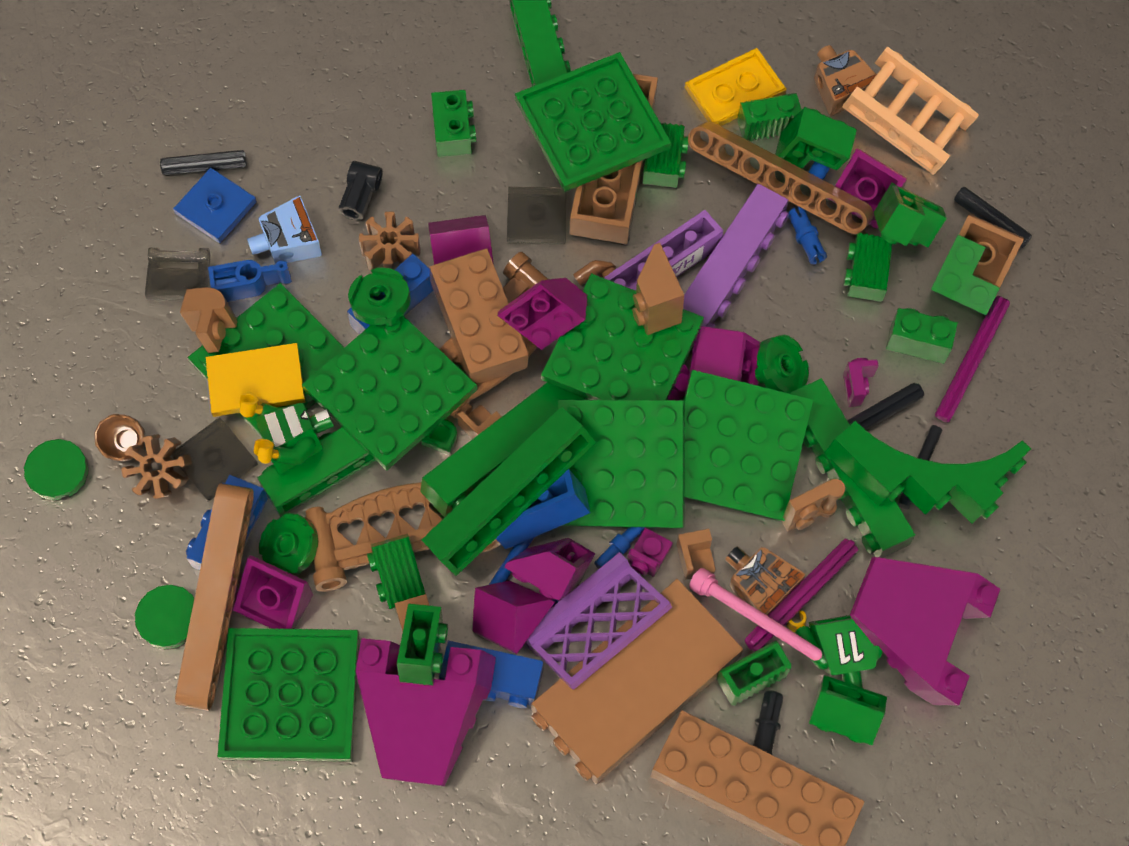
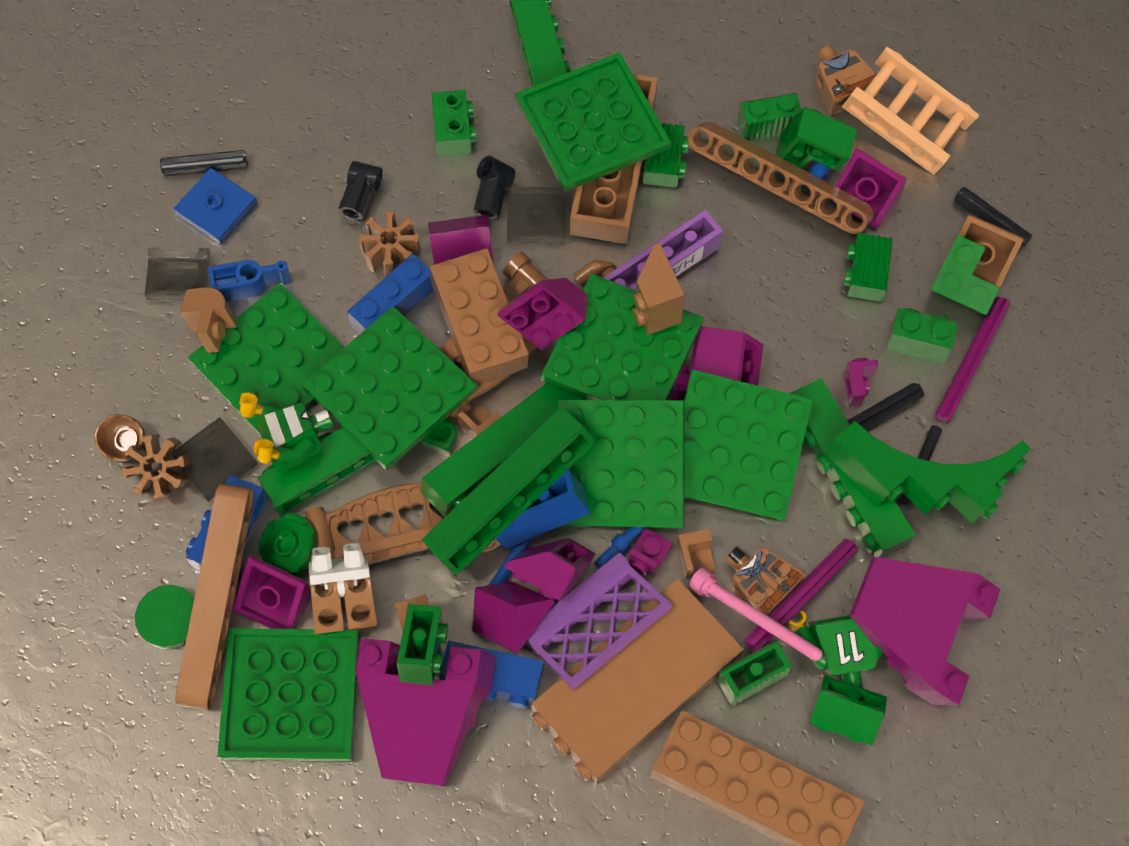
green tile [24,439,89,501] -> none
yellow tile [206,343,306,417] -> none
light blue torso [247,196,322,264] -> none
green plate [348,268,411,326] -> none
green brick [367,534,426,609] -> none
medium lavender brick [683,184,789,346] -> none
yellow tile [684,48,787,126] -> none
black axle [753,690,783,755] -> none
green plate [755,335,809,393] -> none
medium nougat plate [781,479,845,532] -> none
blue pin [788,206,827,265] -> none
green brick [874,183,947,247] -> none
none -> hips [309,542,377,634]
none -> black piece [474,155,515,219]

